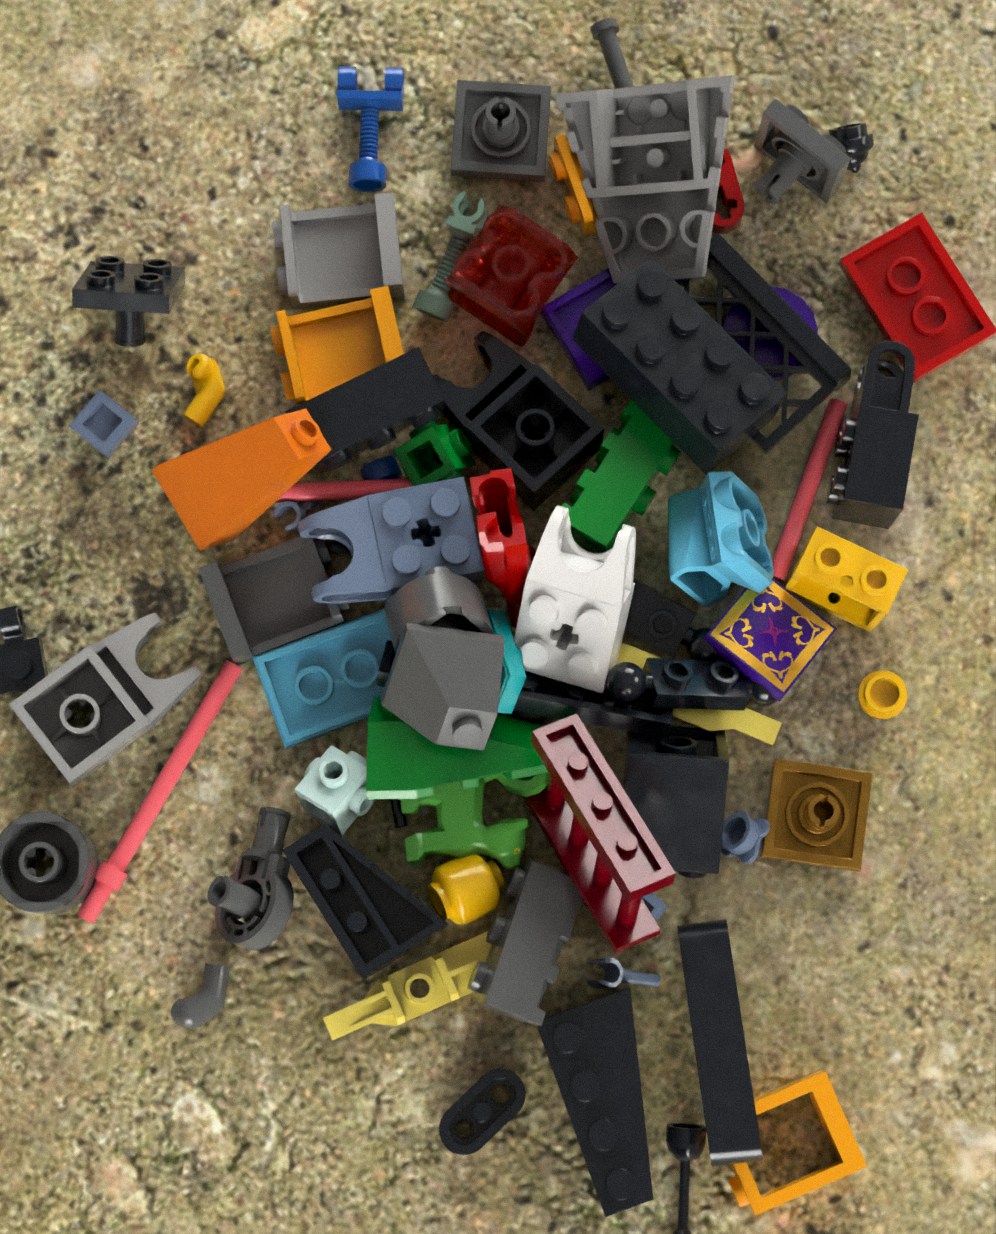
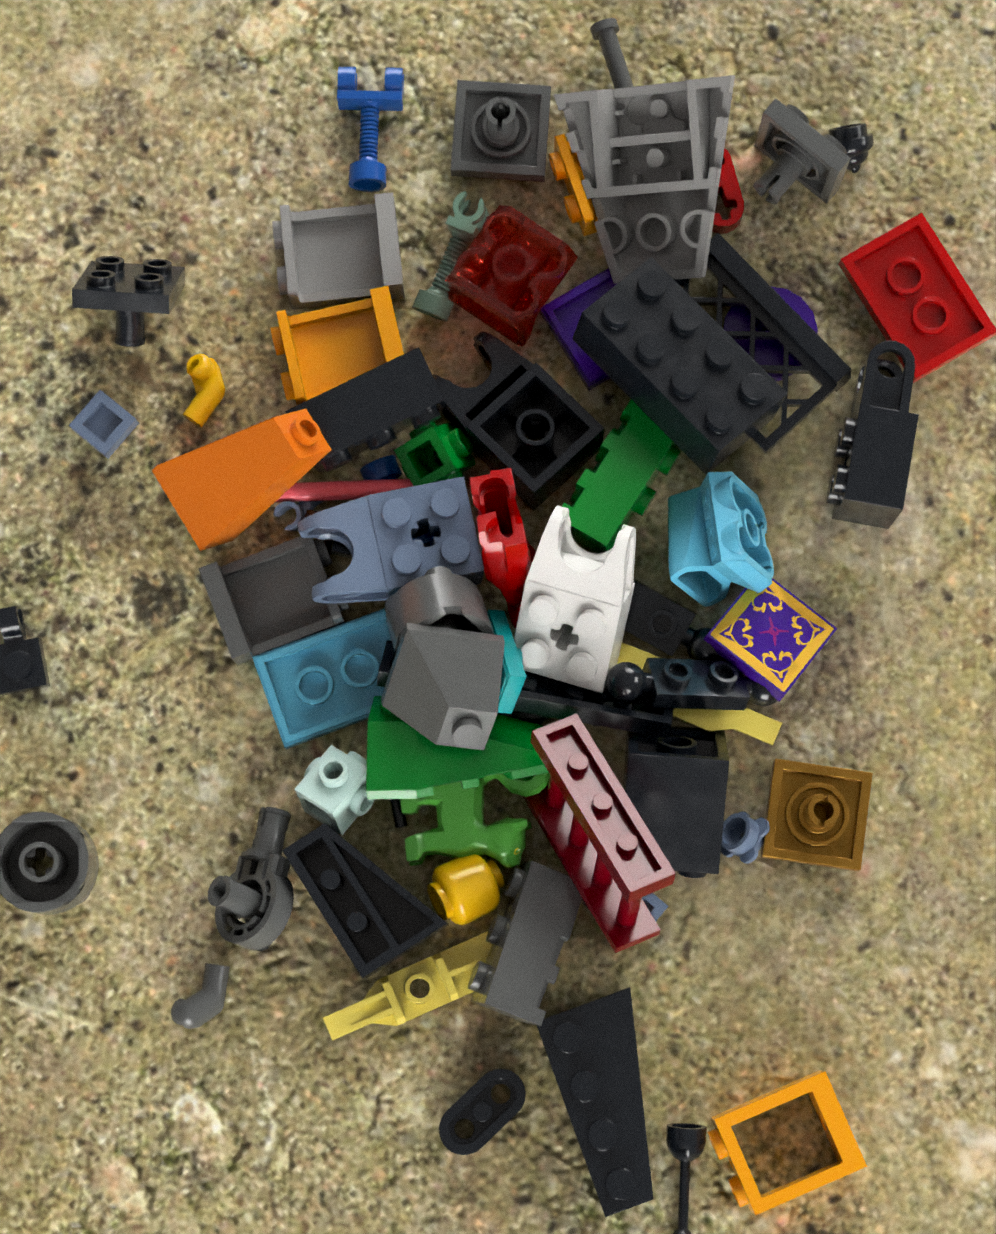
light grey brick [9,613,203,787] -> none
coral bar [77,660,243,924] -> none
sand blue hand [587,958,660,989] -> none
black beam [677,919,763,1167] -> none
coral bar [773,398,848,582] -> none
yellow window [785,526,908,633] -> none
yellow plate [858,670,907,719] -> none

